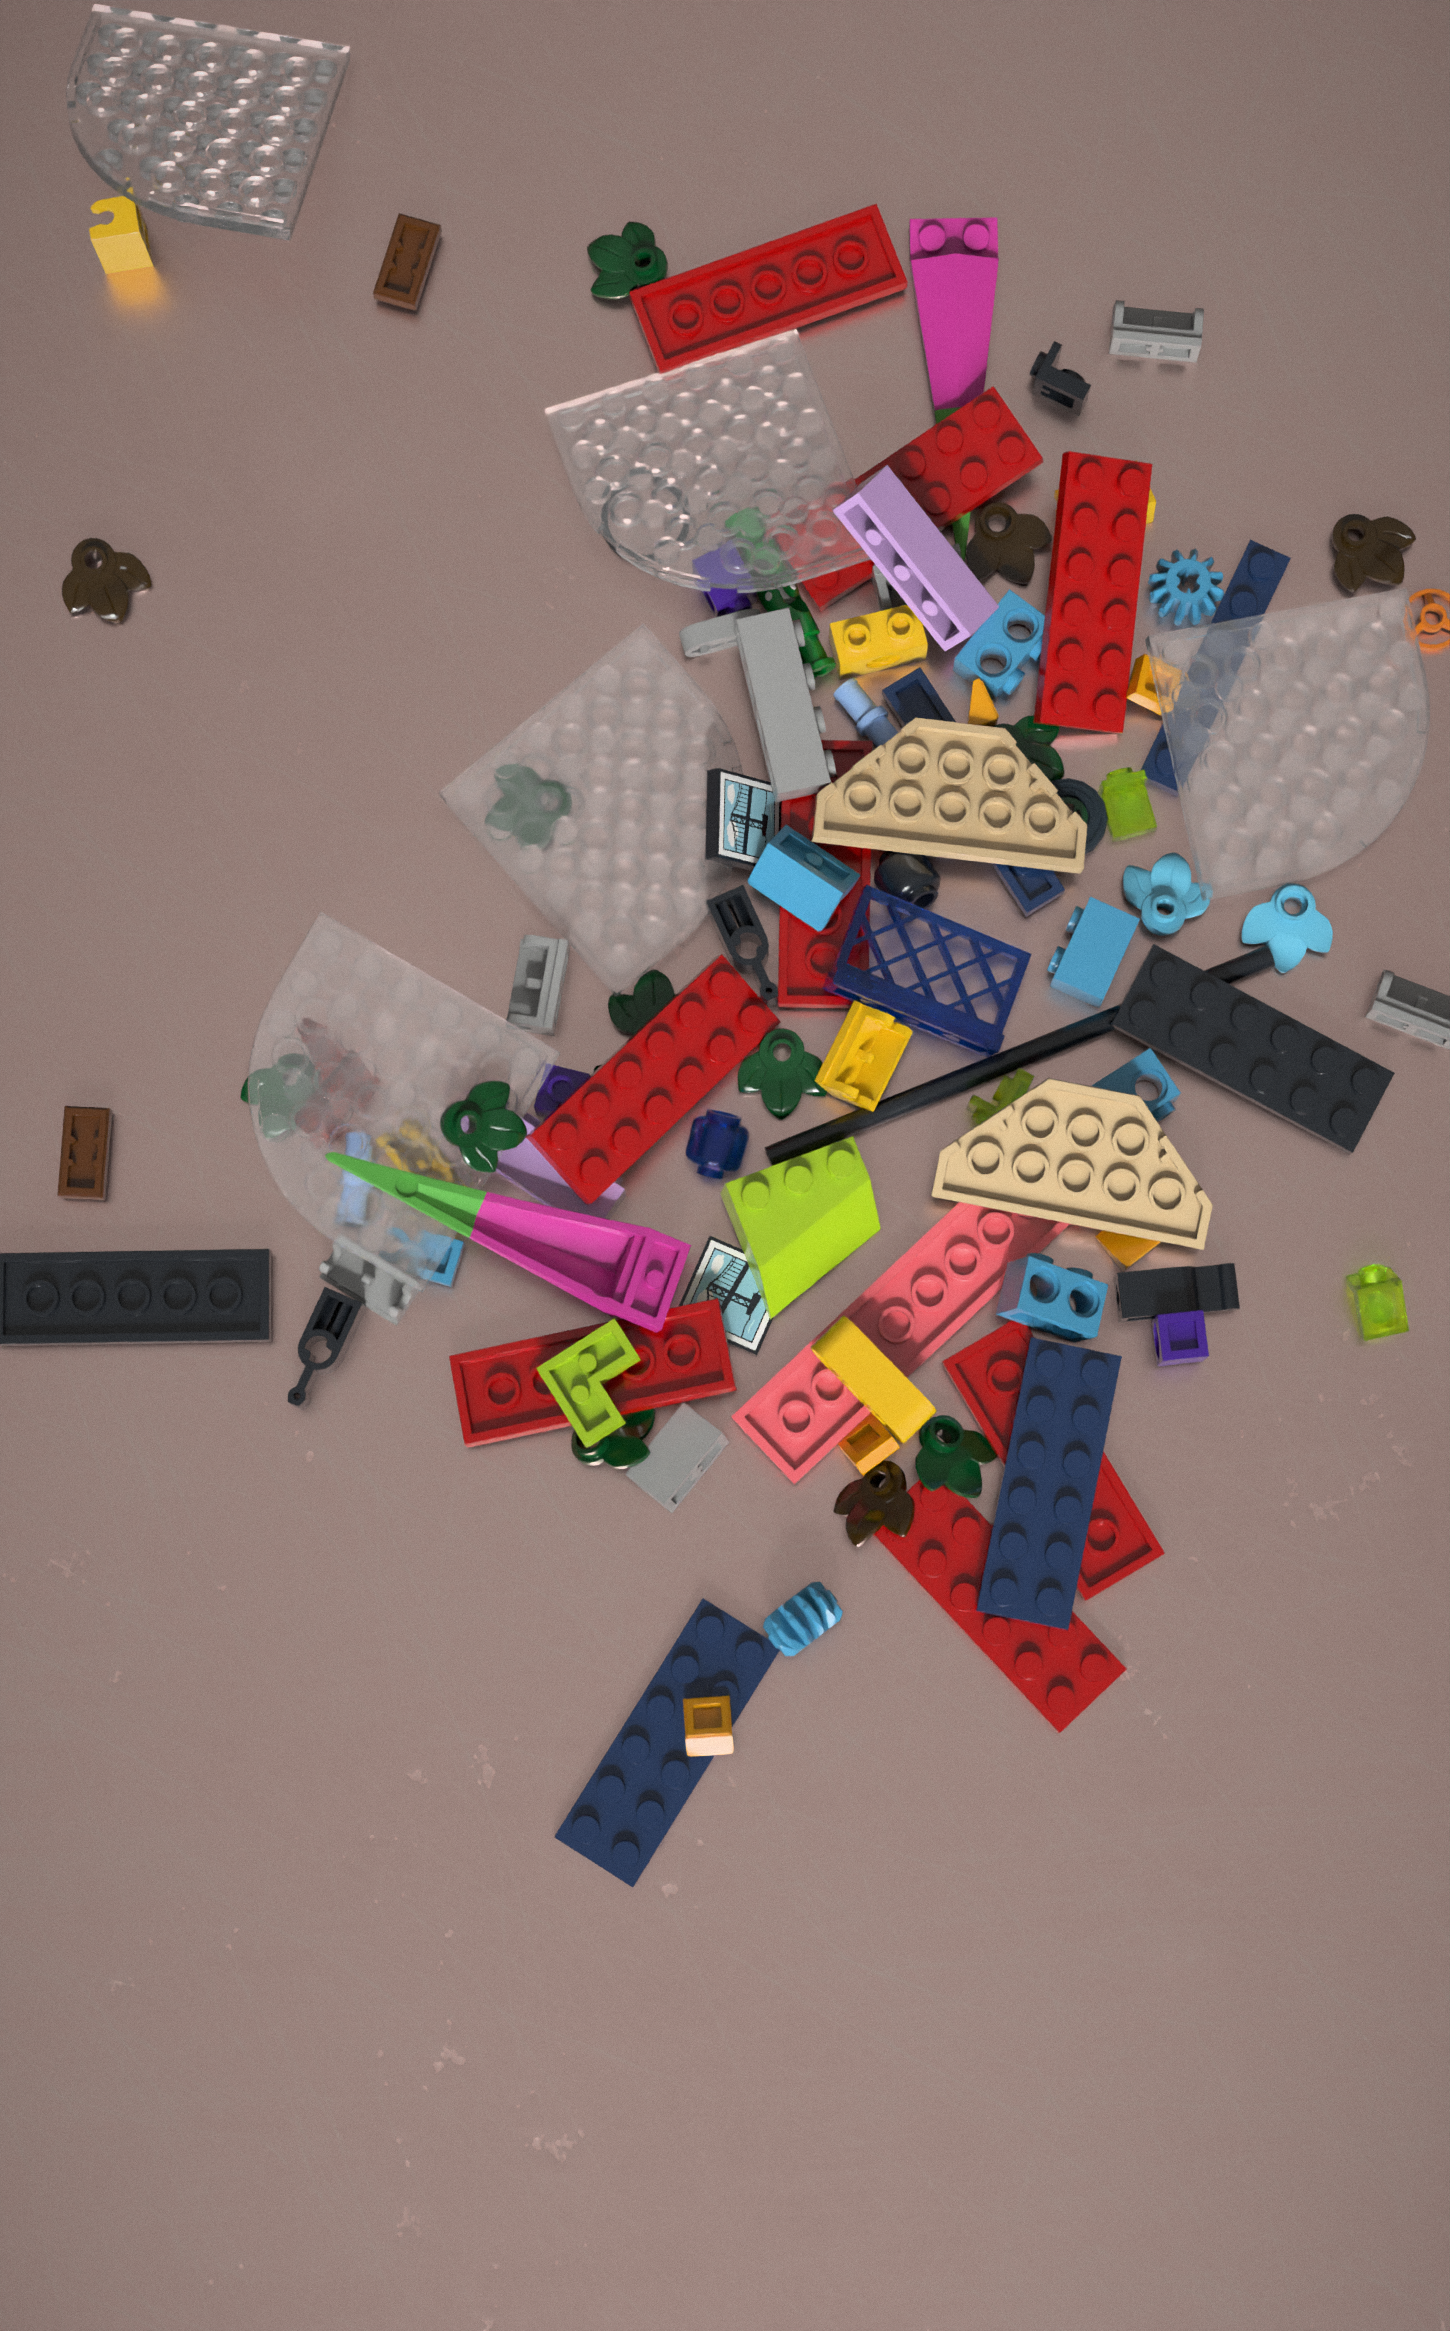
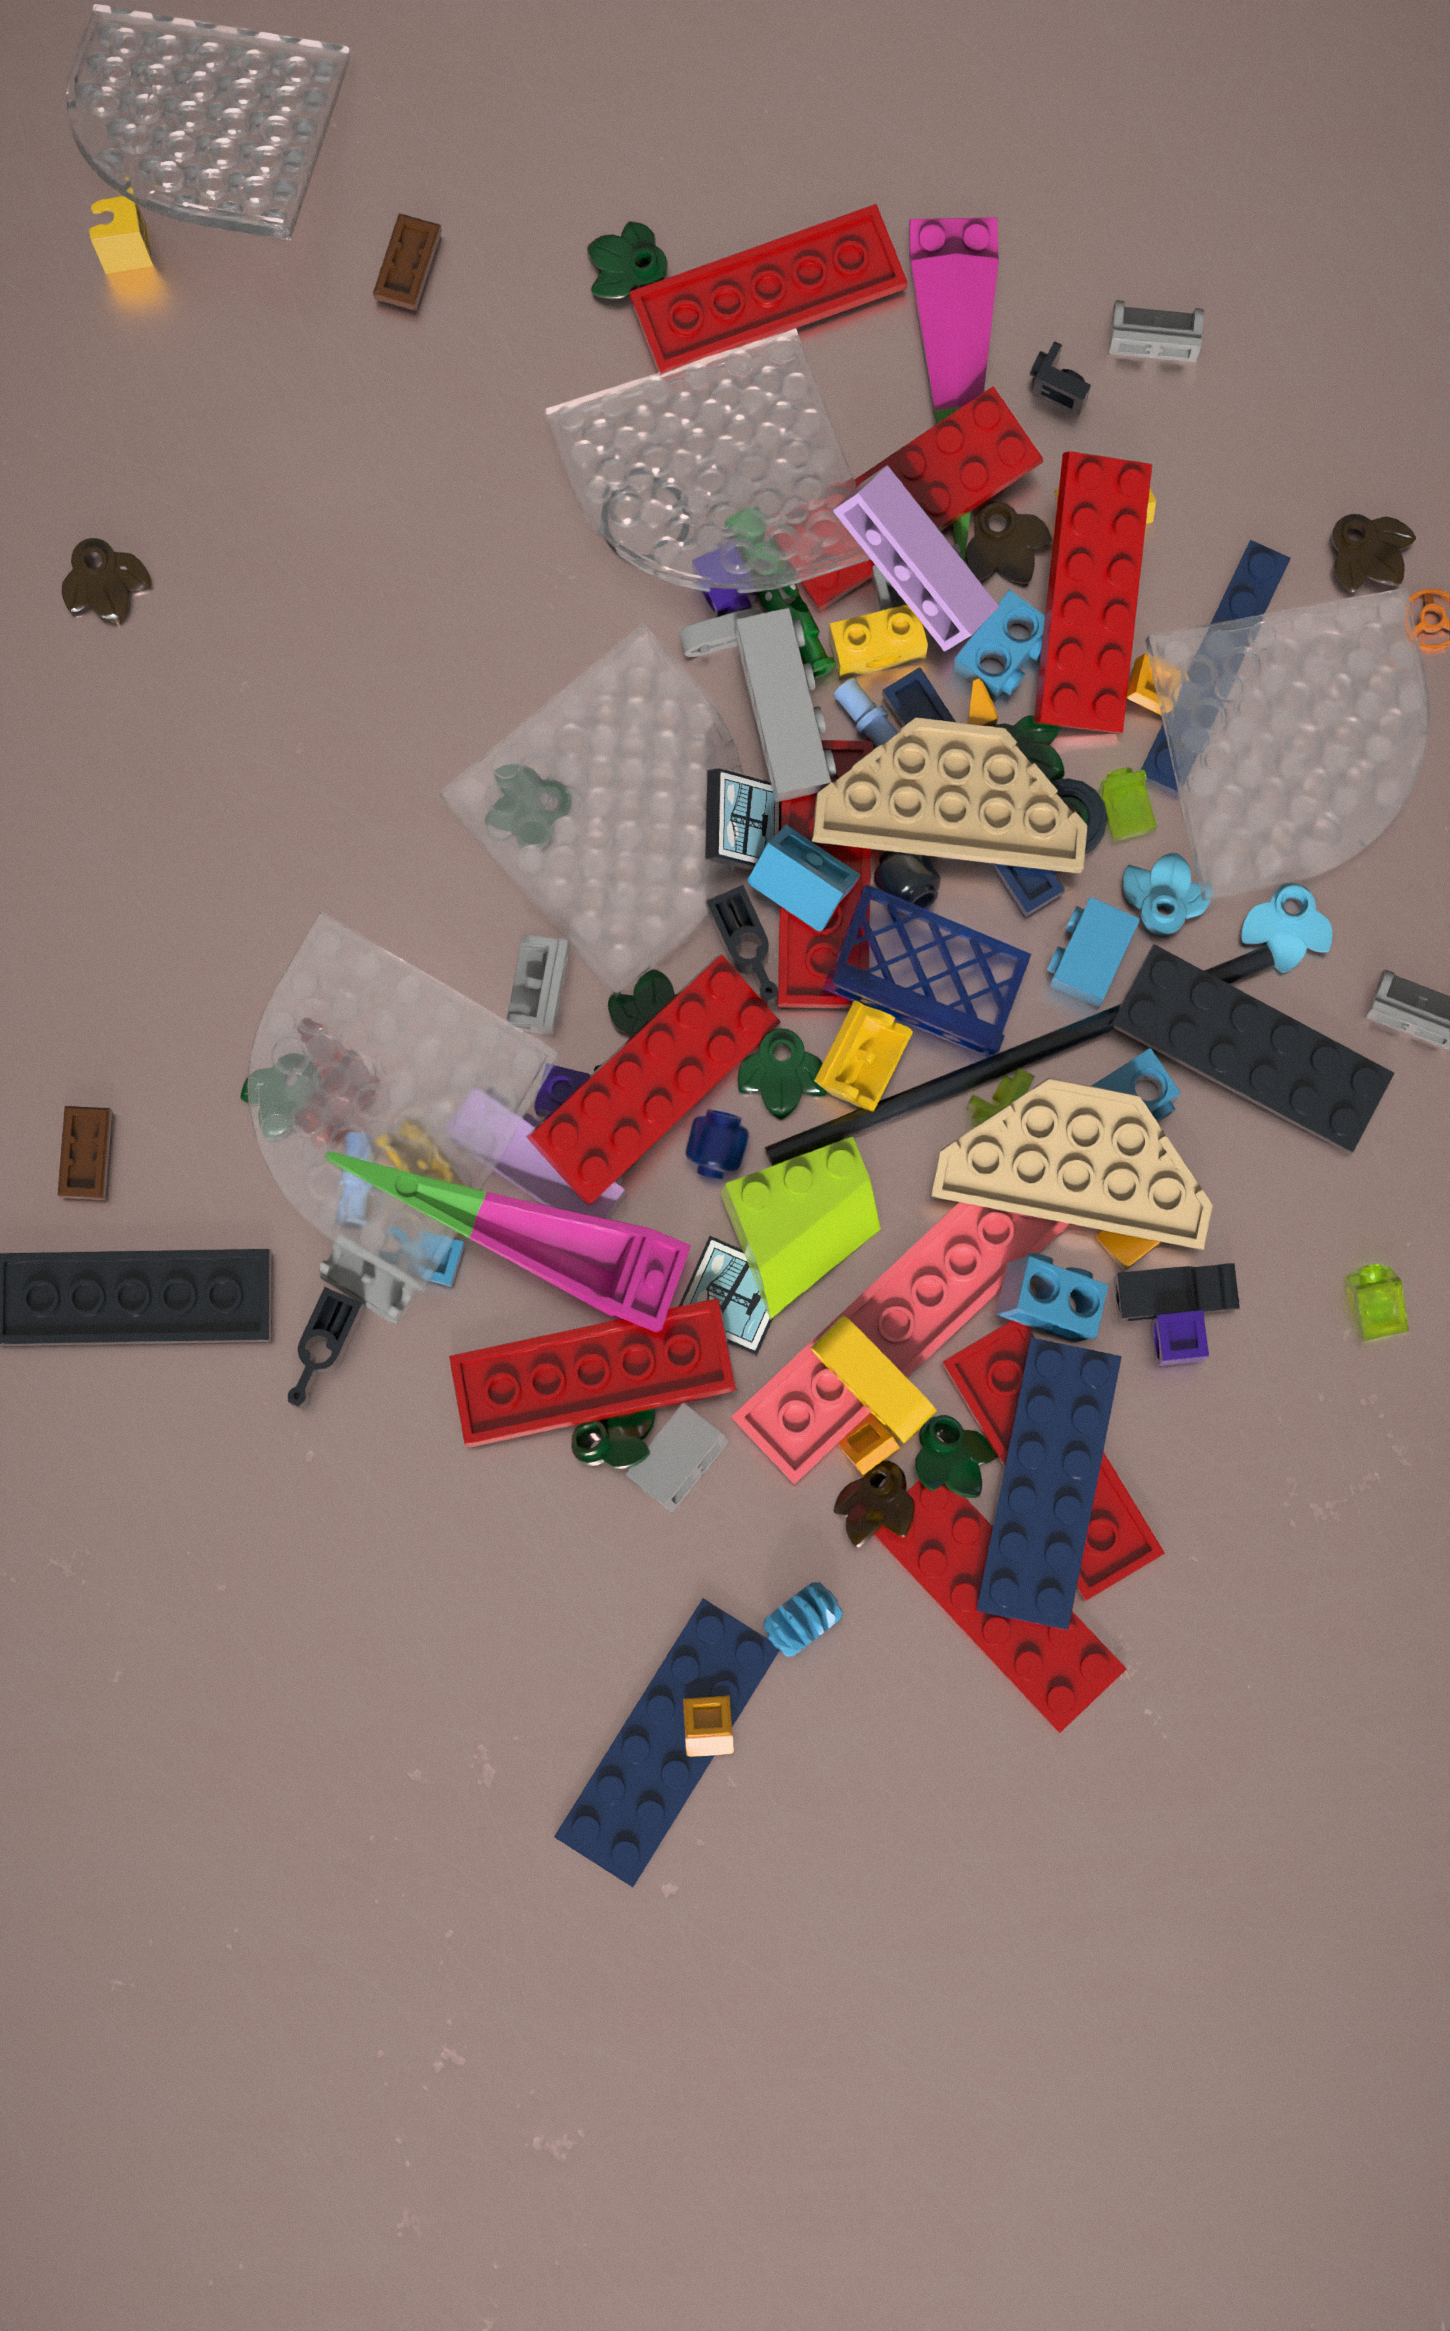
dark green plate [440,1081,527,1173] -> none
lime plate [536,1318,641,1448] -> none
dark azure gear [1148,548,1224,626] -> none

